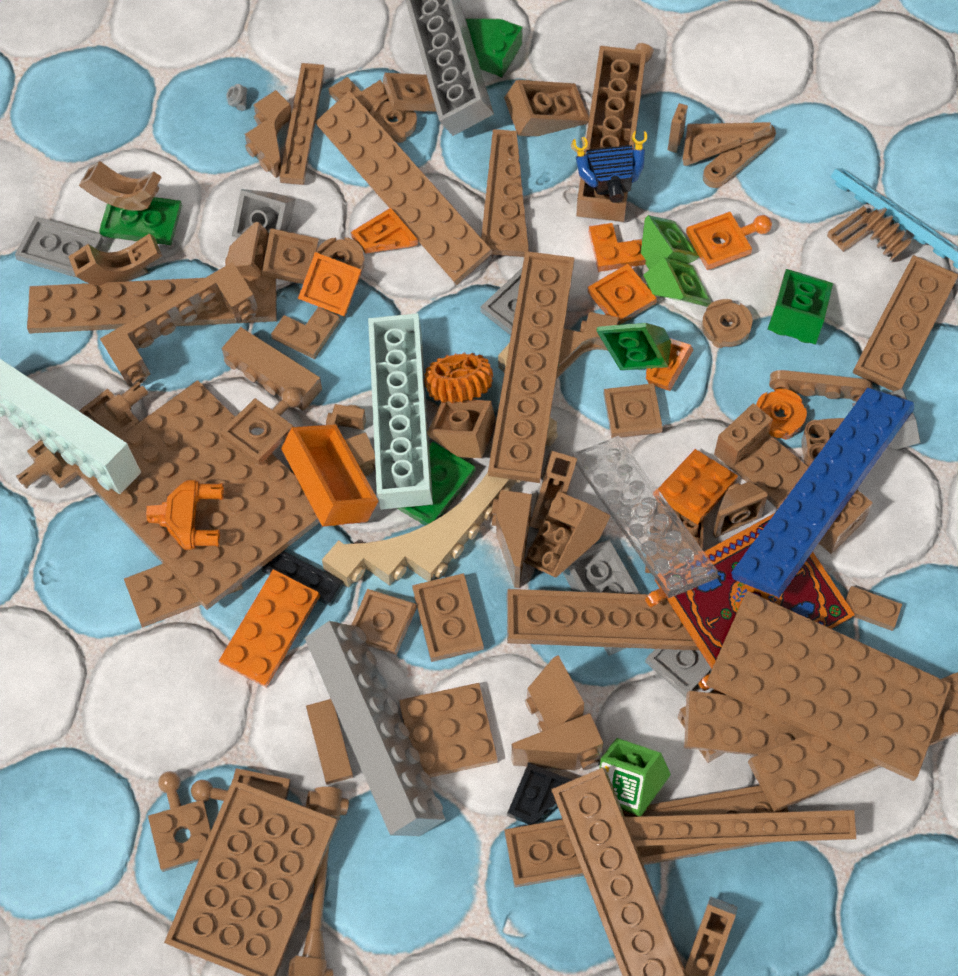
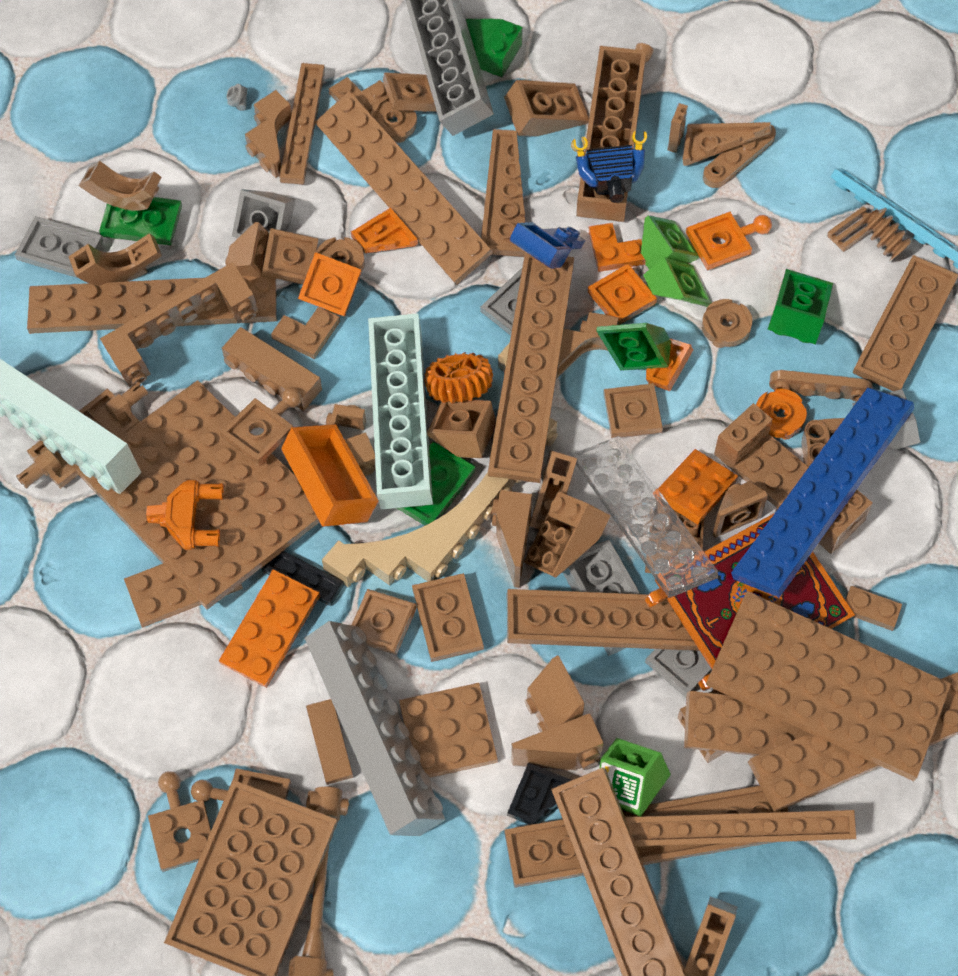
none -> blue plate [510,222,586,269]

